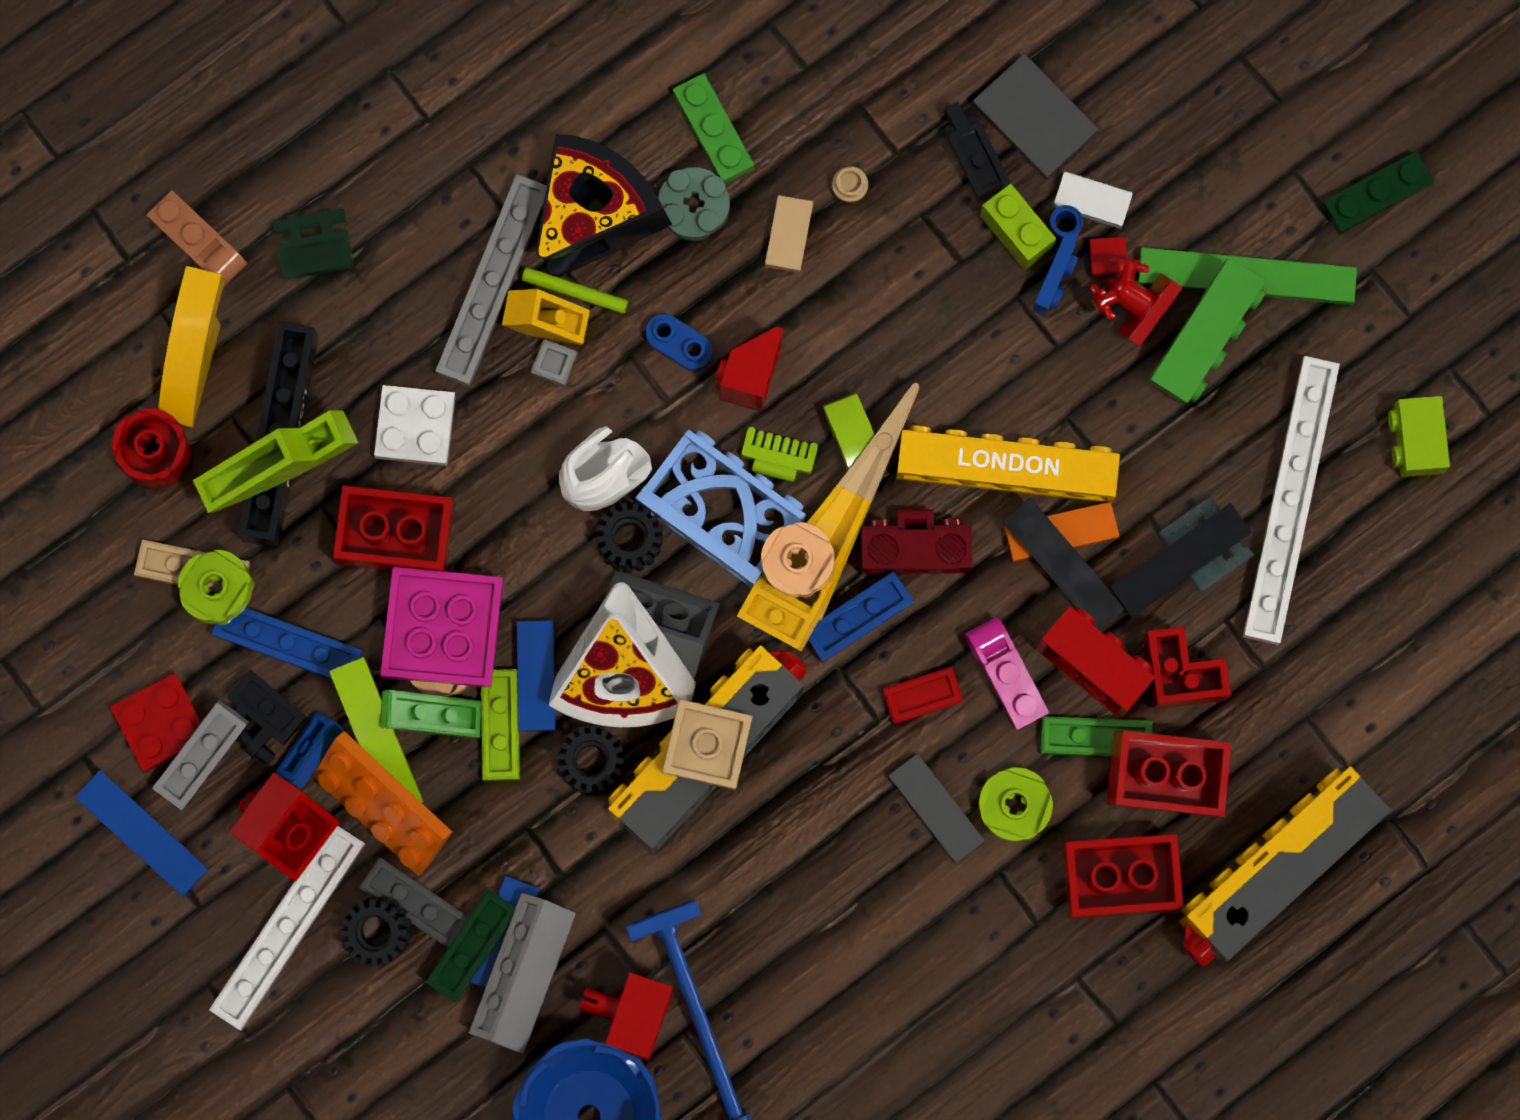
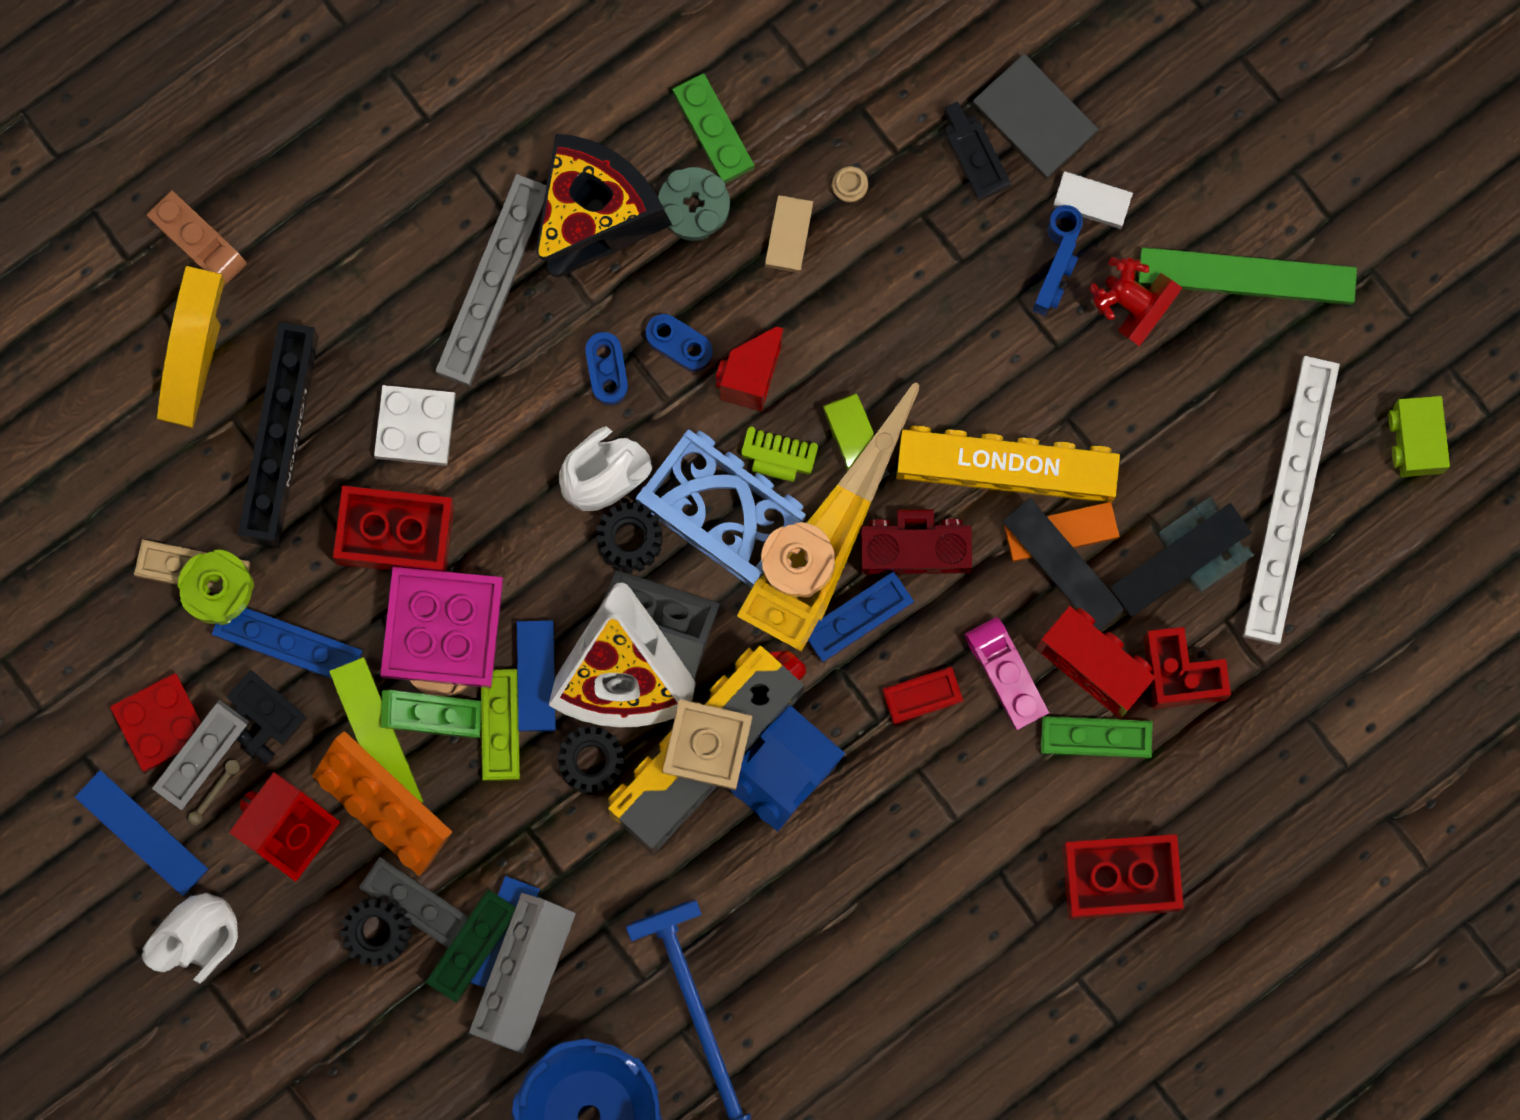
red brick [112,408,191,488] -> none
lime slope [193,410,359,513] -> none
white tile [209,826,365,1031] -> none
clear green plate [273,207,355,281] -> none
blue tile [276,712,343,789] -> none
yellow slope [502,289,590,345] -> none
lime bar [522,267,629,314] -> none
light grey tile [531,339,578,387] -> none
red brick [579,973,673,1062] -> none
dark grey tile [888,753,985,864] -> none
lime plate [978,767,1053,842] -> none
lime brick [980,184,1056,270] -> none
red tile [1088,237,1127,277] -> none
red brick [1106,730,1232,817] -> none
bright green brick [1147,257,1266,405] -> none
piece [1179,766,1391,966] -> none
dark green plate [1321,151,1434,235] -> none
none -> white hair [142,893,238,984]
none -> dark tan hinge [188,760,240,825]
none -> blue plate [585,332,628,405]
none -> blue piece [730,705,846,832]

